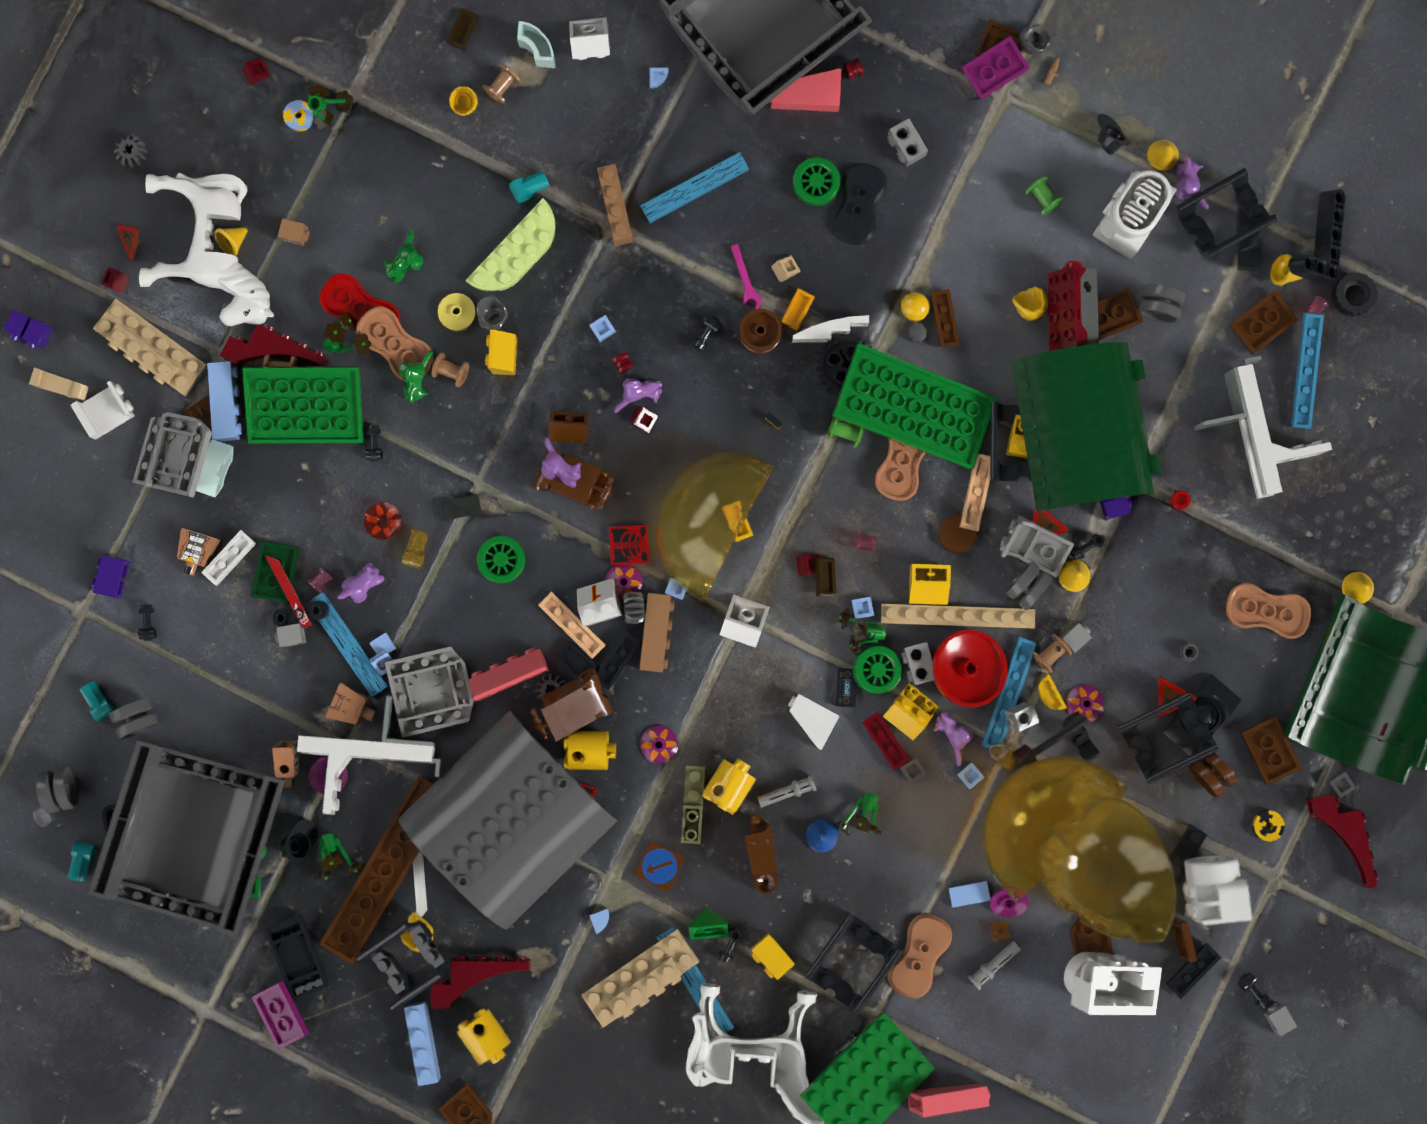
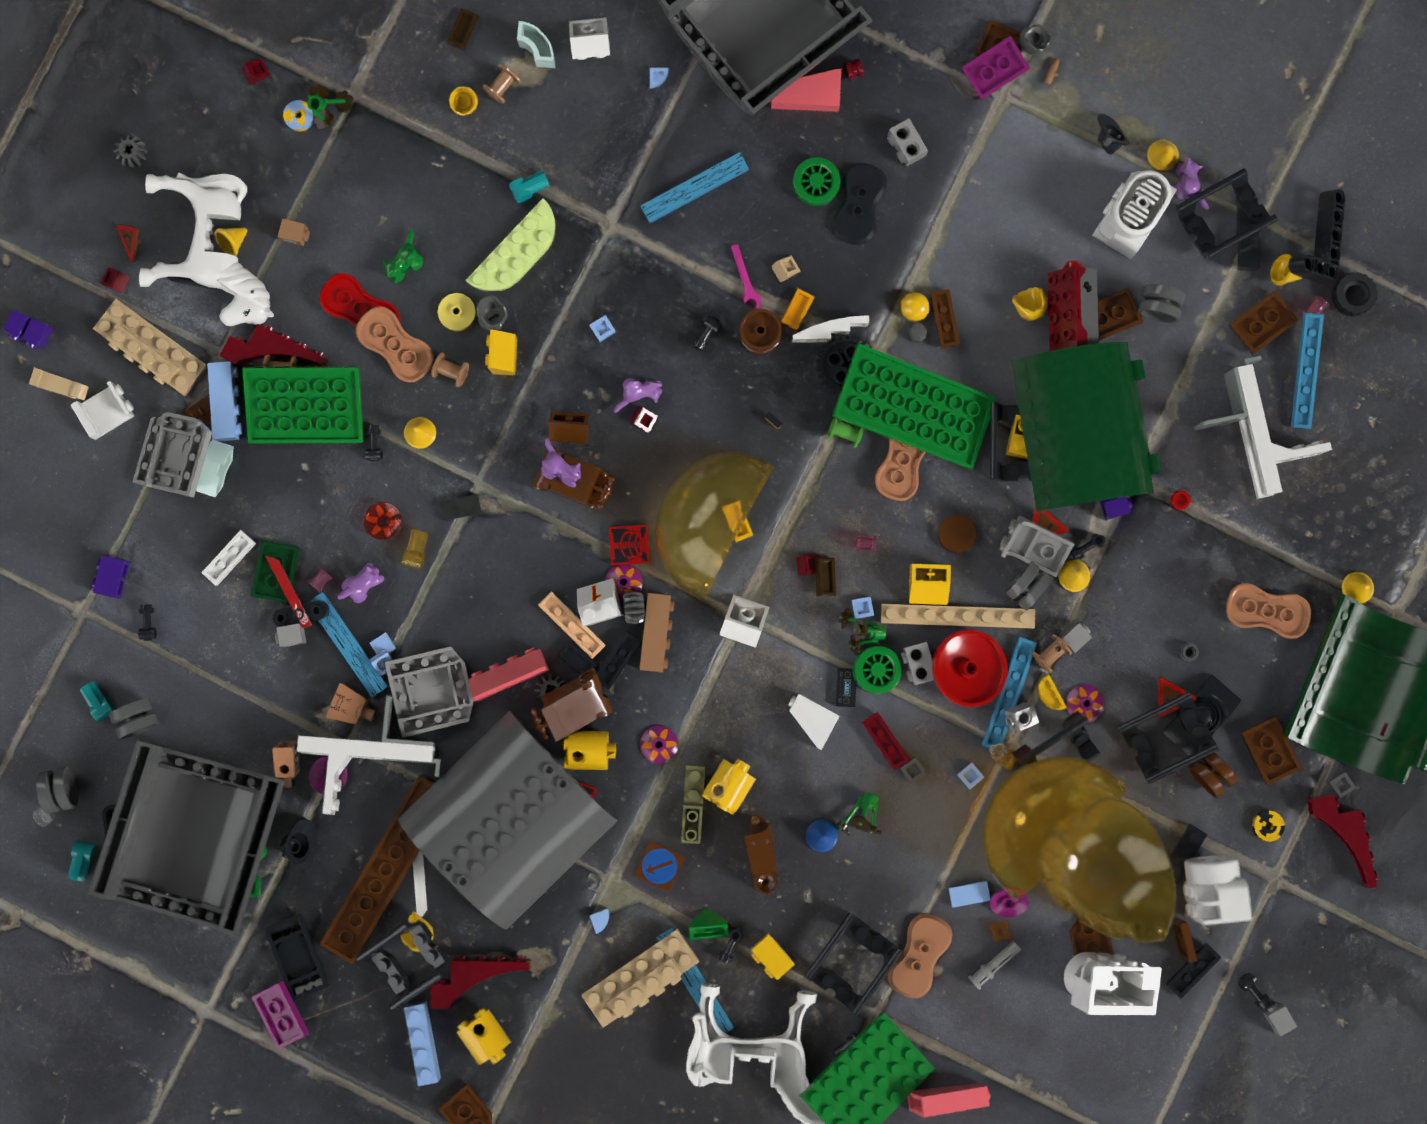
torso [177,528,221,576] -> none
plant [315,833,365,880] -> none
dark brown plant [323,313,371,354] -> none
green animal [399,351,433,404] -> none
green wheel [477,535,526,584] -> none
medium nougat brick [597,164,633,246] -> none
dark red wheel [611,352,635,375] -> none
light blue tile [665,575,689,600] -> none
light grey pin [757,774,817,808] -> none
yellow slope [883,683,939,740] -> none
medium lavender animal [933,710,973,766] -> none
light nougat tile [959,454,990,531] -> none
bright green hose [1026,176,1064,215] -> none
none -> yellow hat [404,417,436,449]

